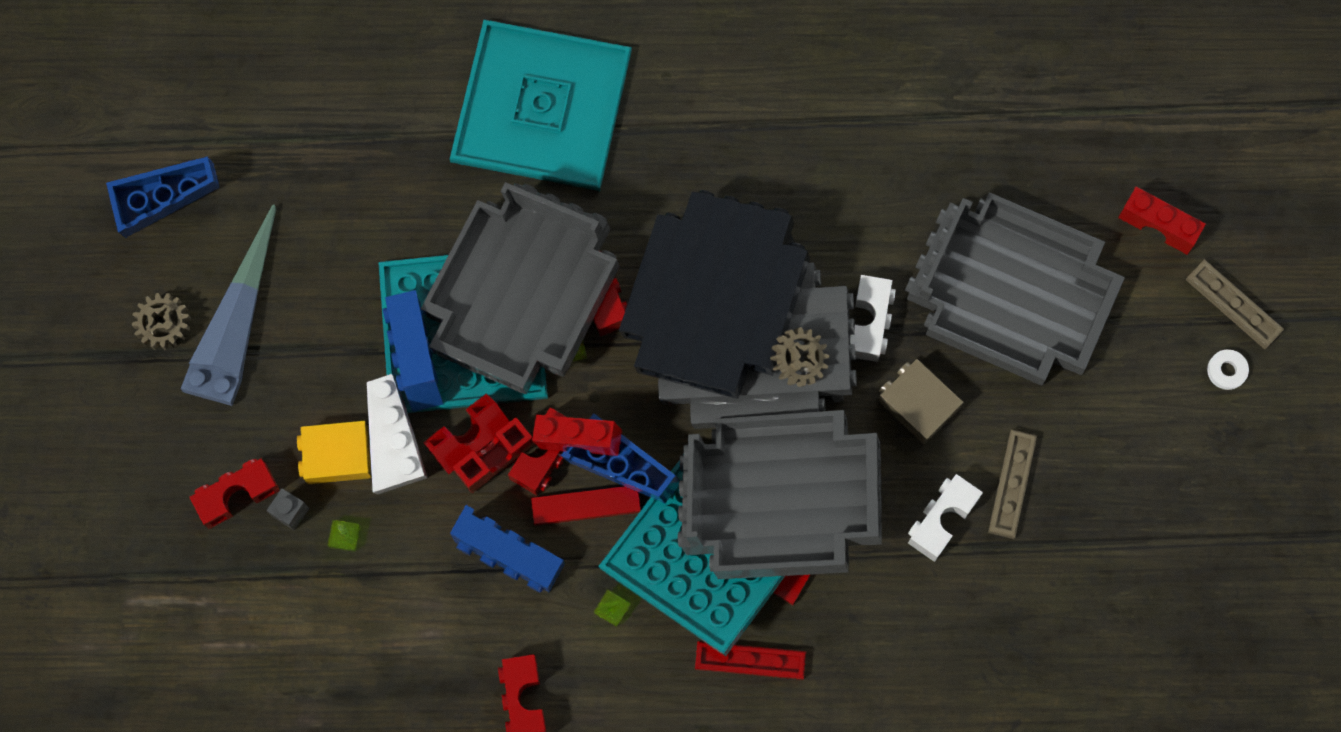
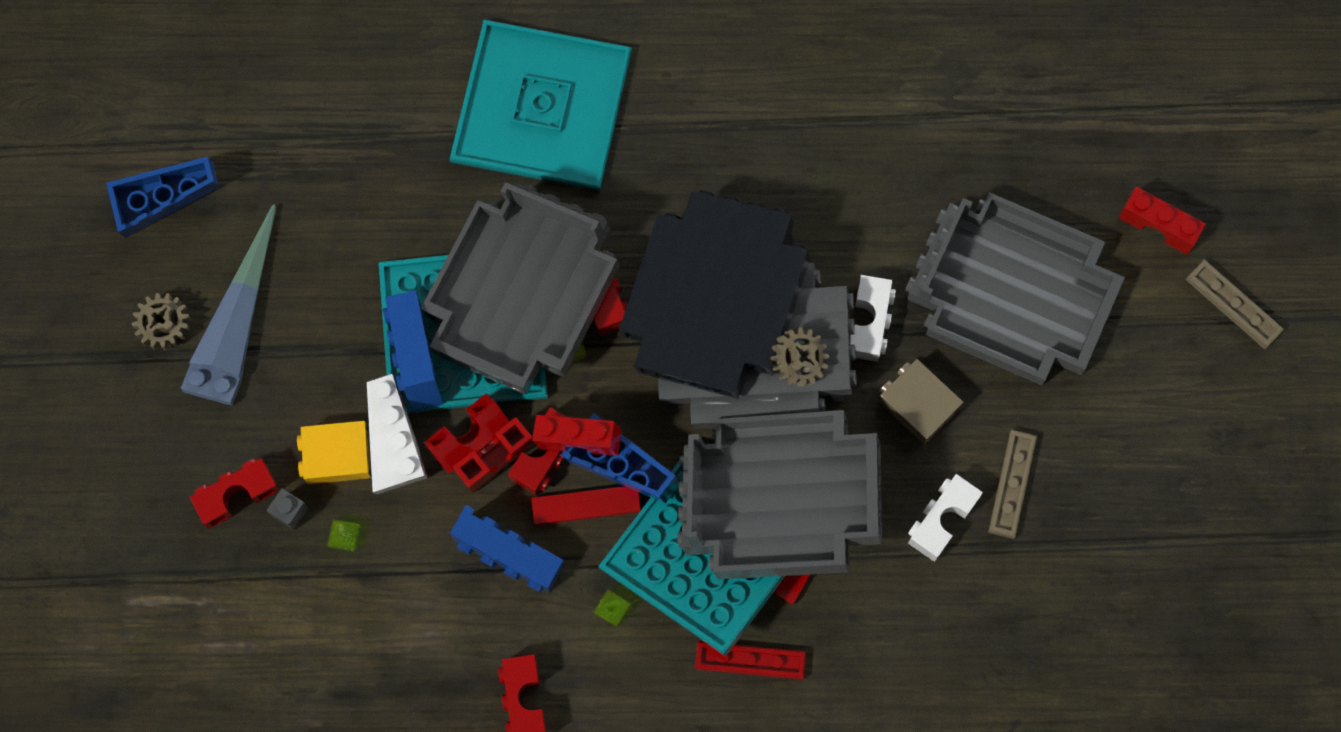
white piece [1207,350,1249,390] -> none

